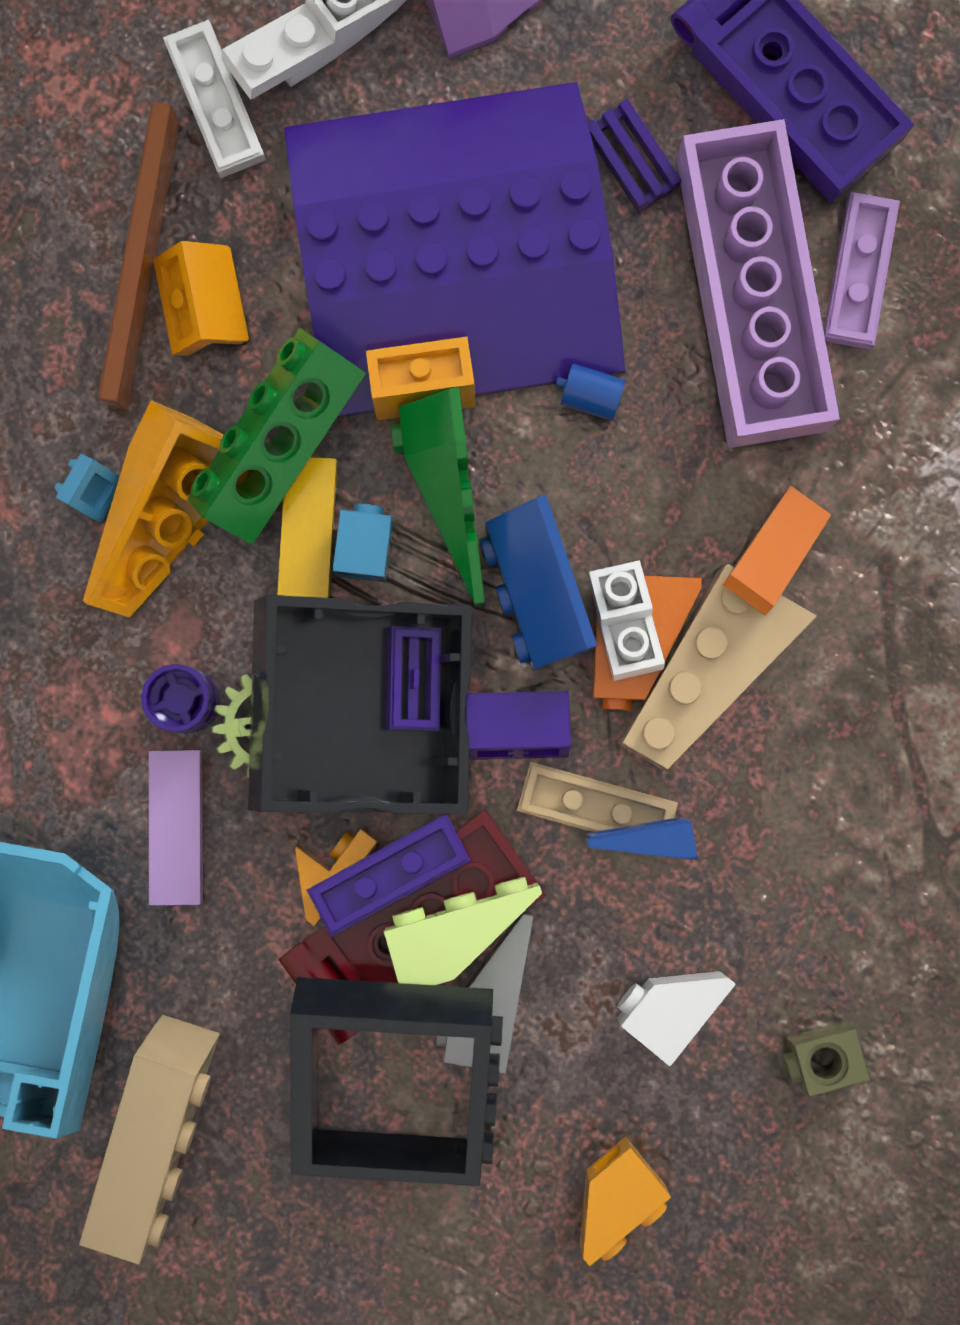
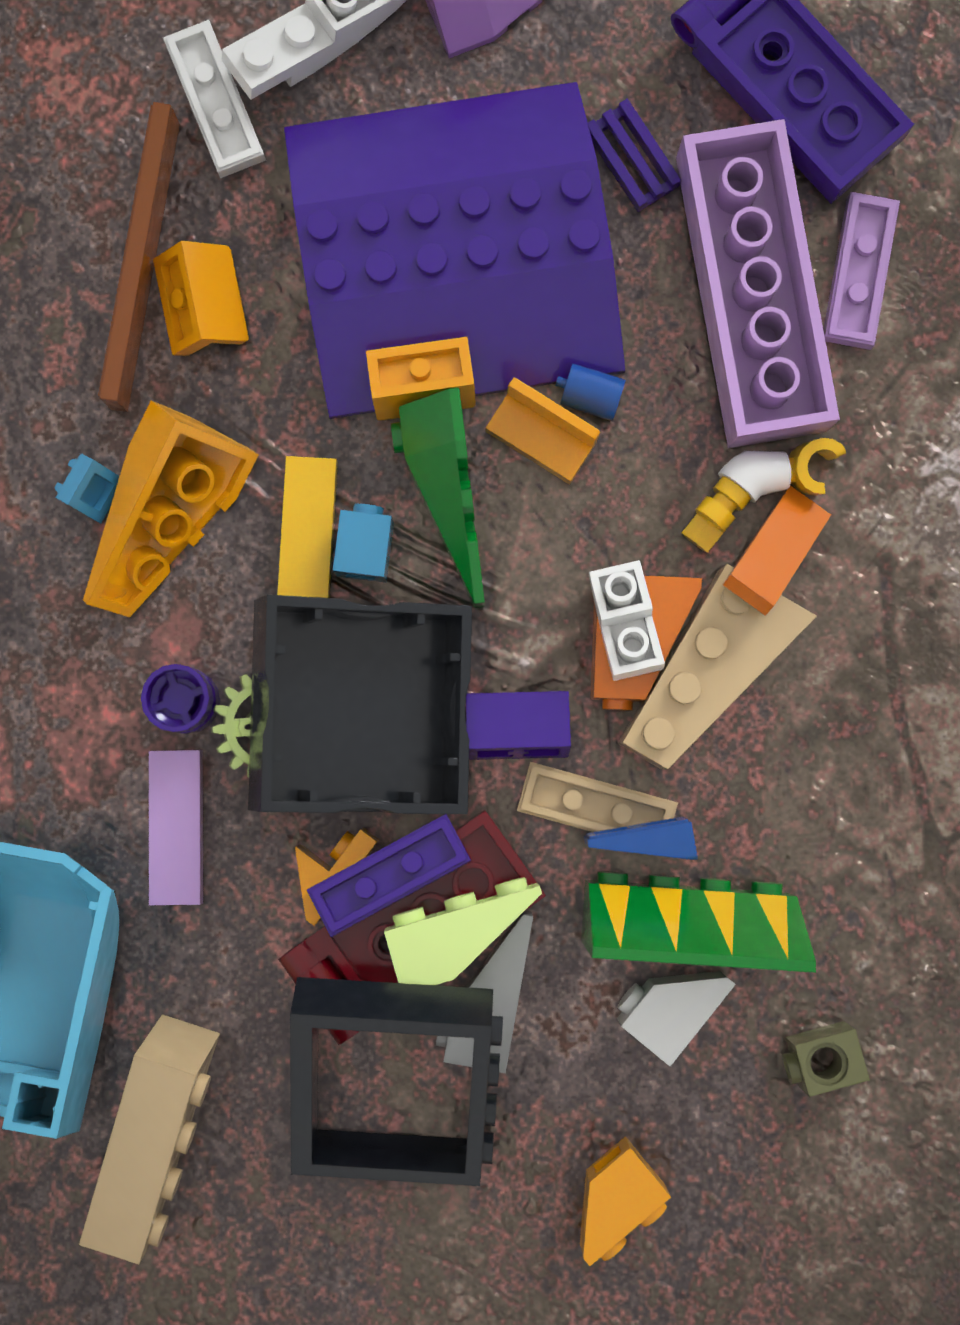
green brick [187,328,366,545] -> none
dark purple tile [385,626,441,731] -> none
blue slope [479,495,597,672] -> none
none -> light orange panel [485,377,600,485]
none -> green slope [581,871,816,973]
none -> yellow piece [681,438,846,553]

